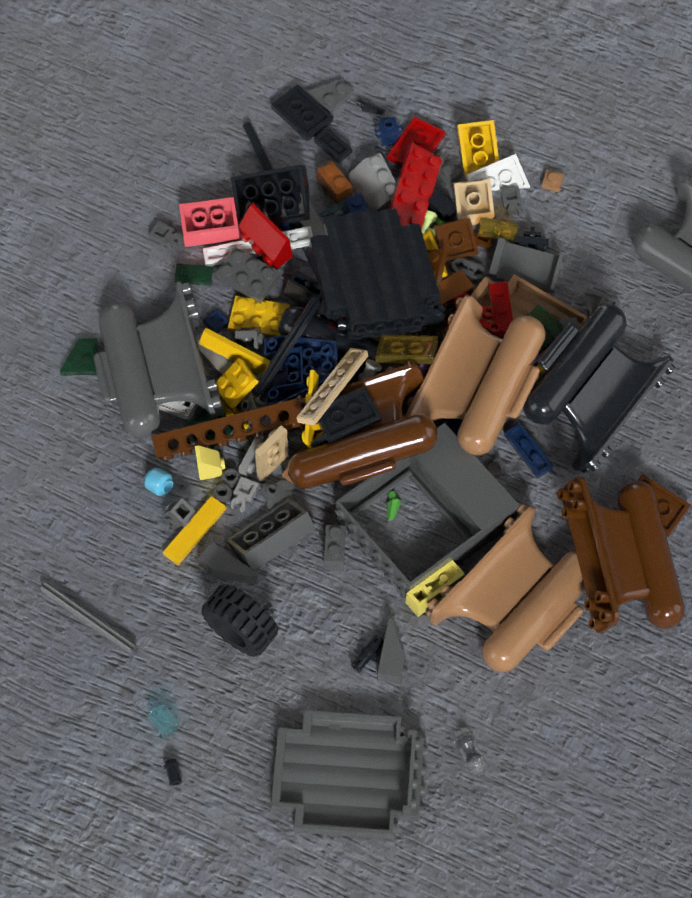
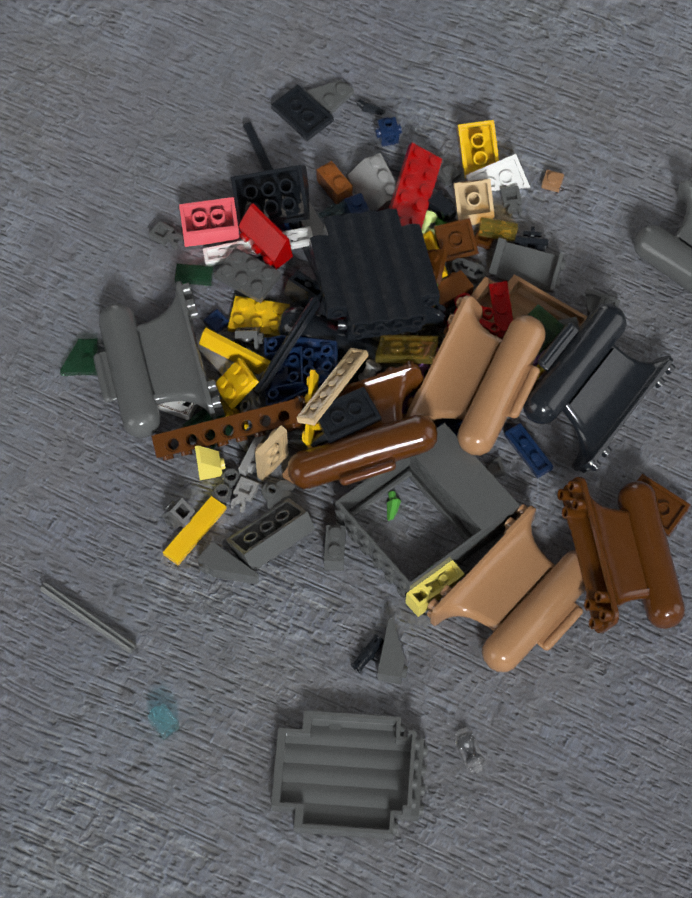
medium azure head [144,467,173,496] -> none
black pin [164,758,182,786] -> none
black tyre [201,584,278,657] -> none
black plate [314,128,352,163] -> none
red plate [387,116,446,167] -> none

